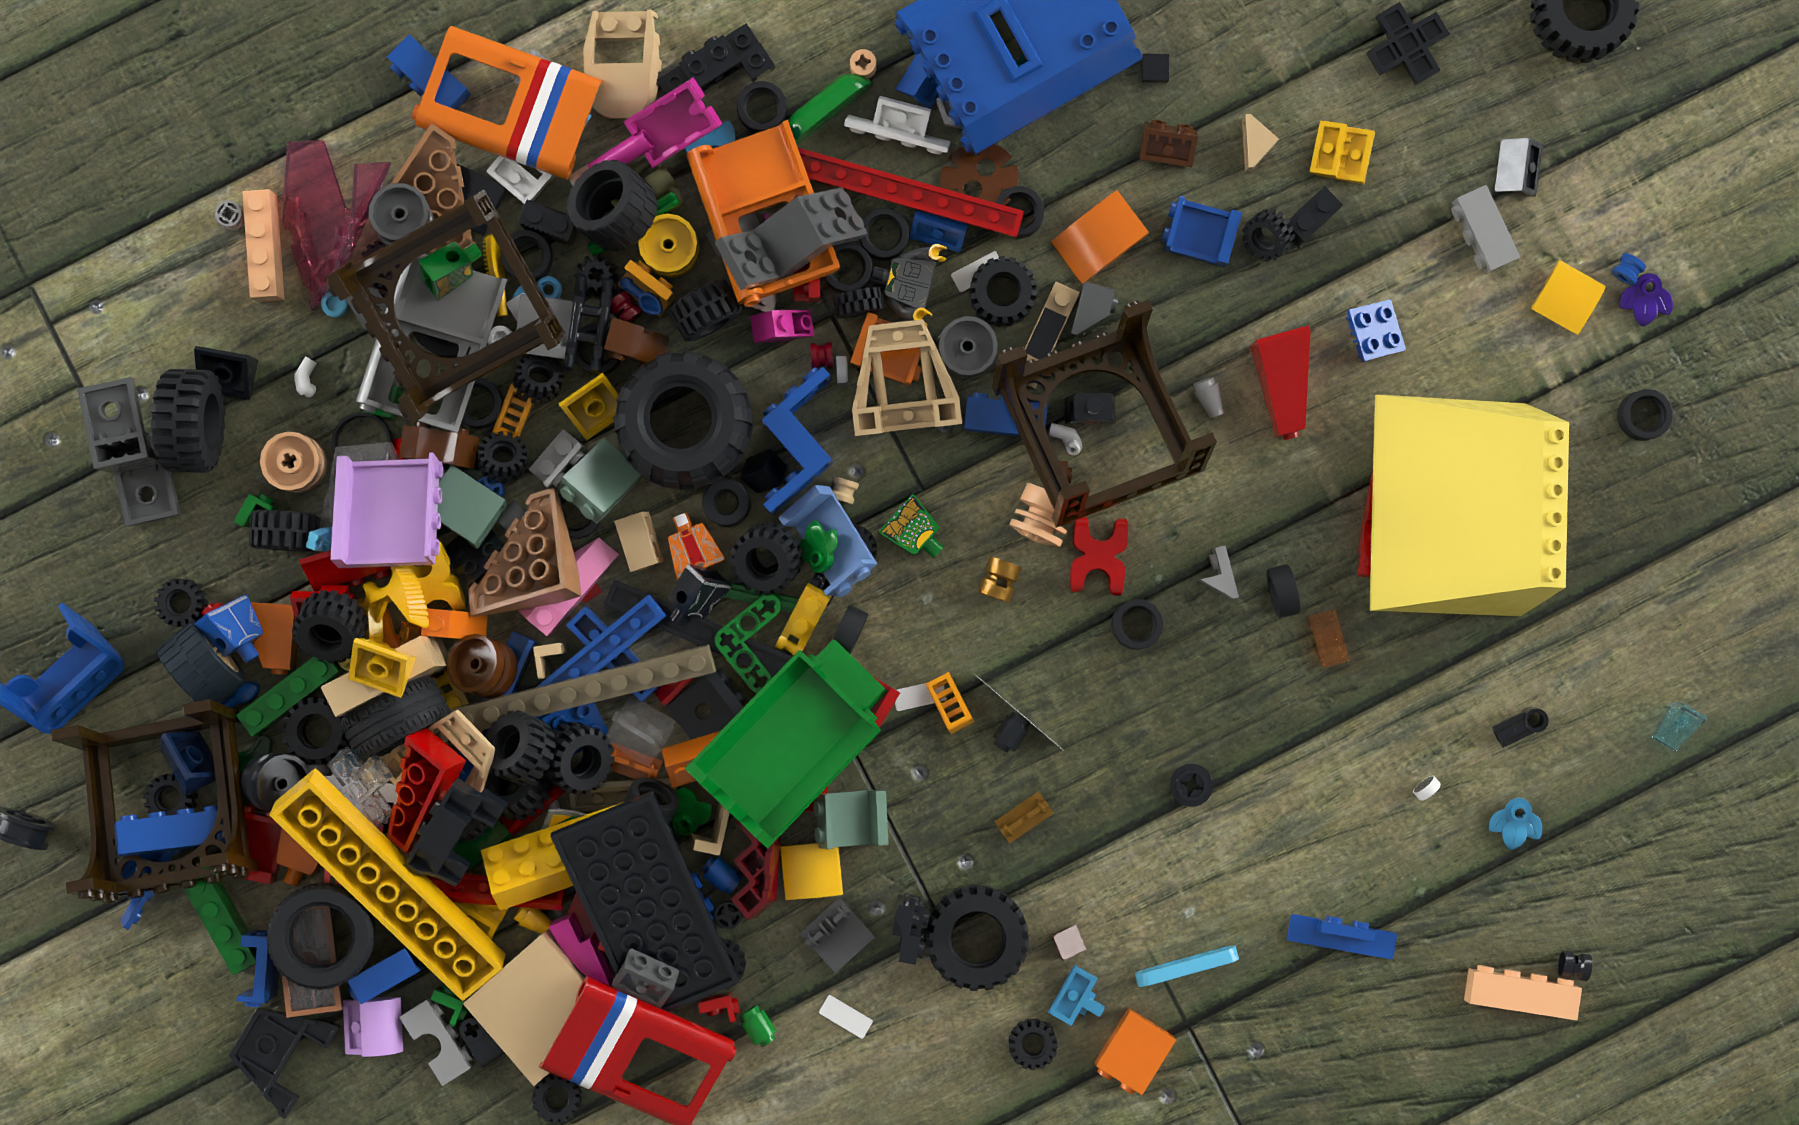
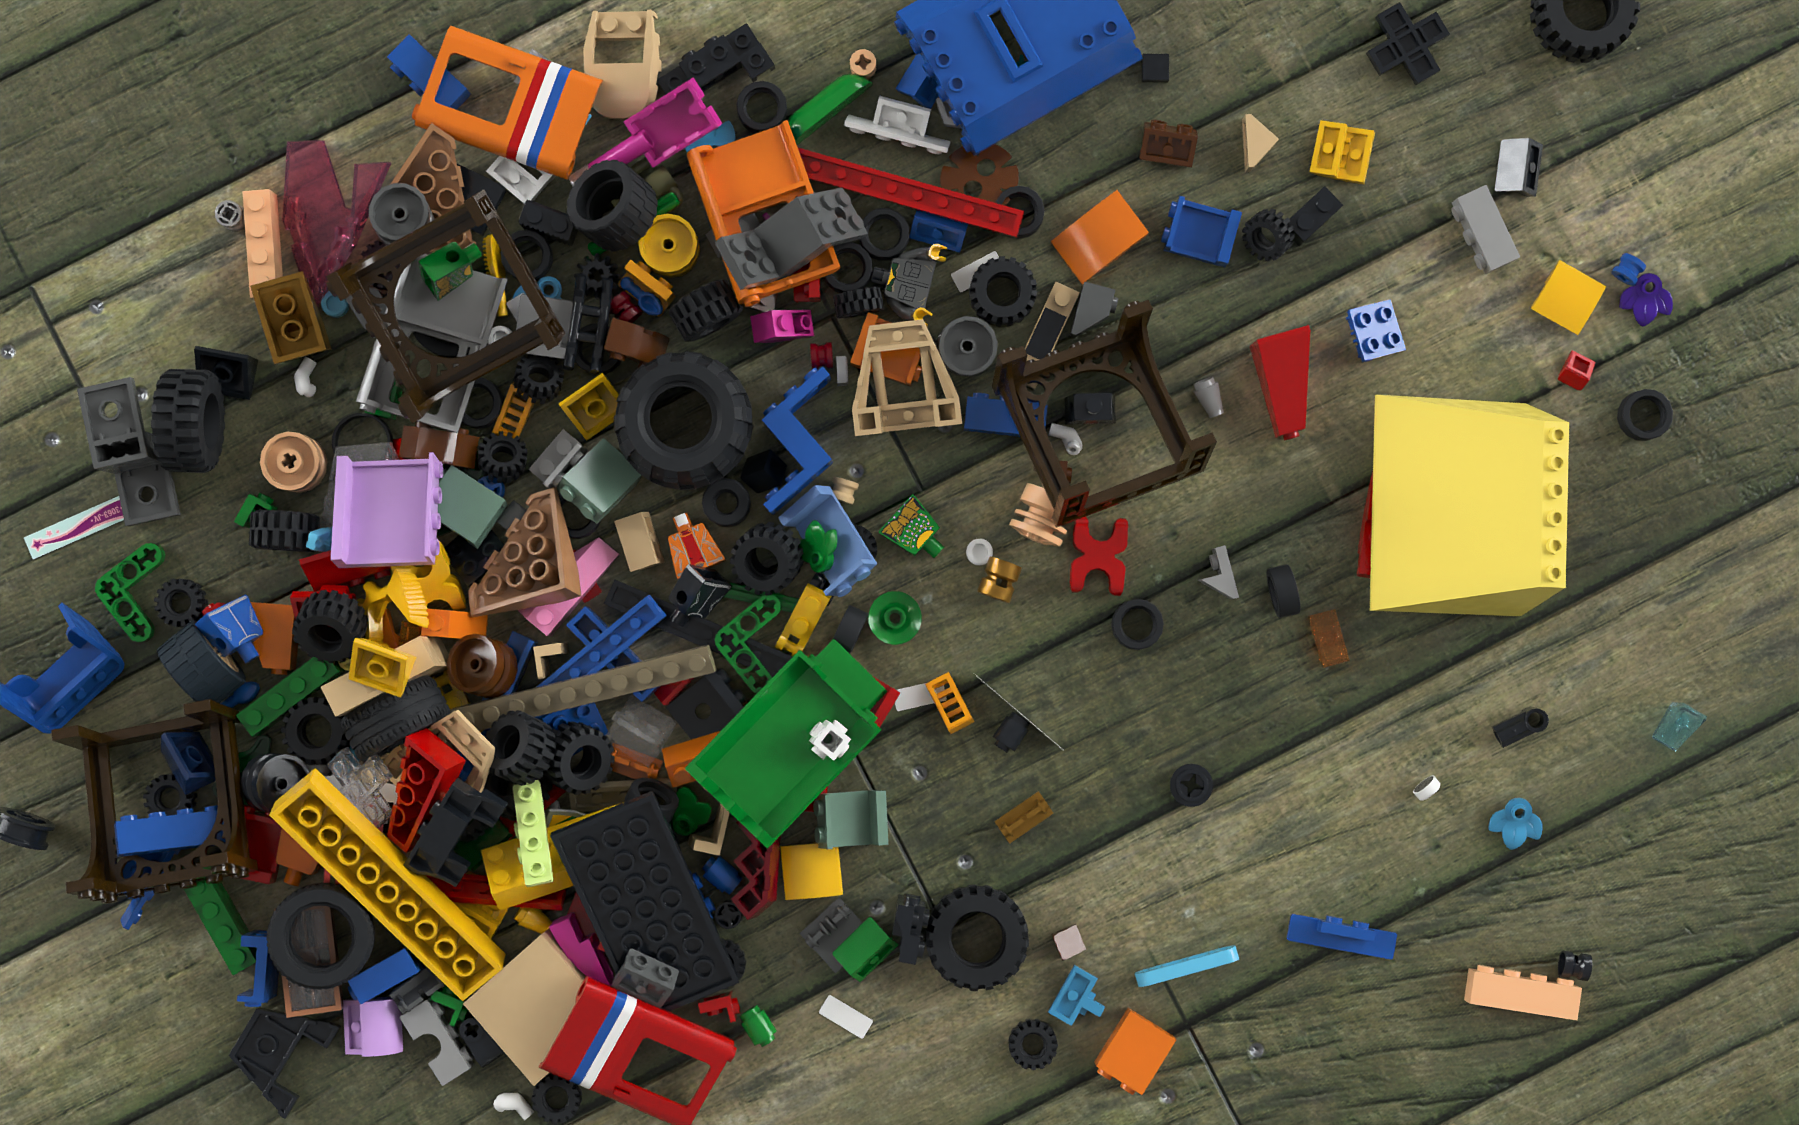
none -> sticker [24,496,124,559]
none -> green beam [95,543,165,642]
none -> pearl gold slope [250,271,331,364]
none -> dark grey hinge [389,967,445,1014]
none -> white arm [493,1093,535,1120]
none -> yellowish green bracket [513,780,553,887]
none -> white brick [809,720,851,760]
none -> green panel [832,917,899,982]
none -> green dish [868,591,922,645]
none -> white tile [966,539,993,566]
none -> red slope [1558,350,1596,391]

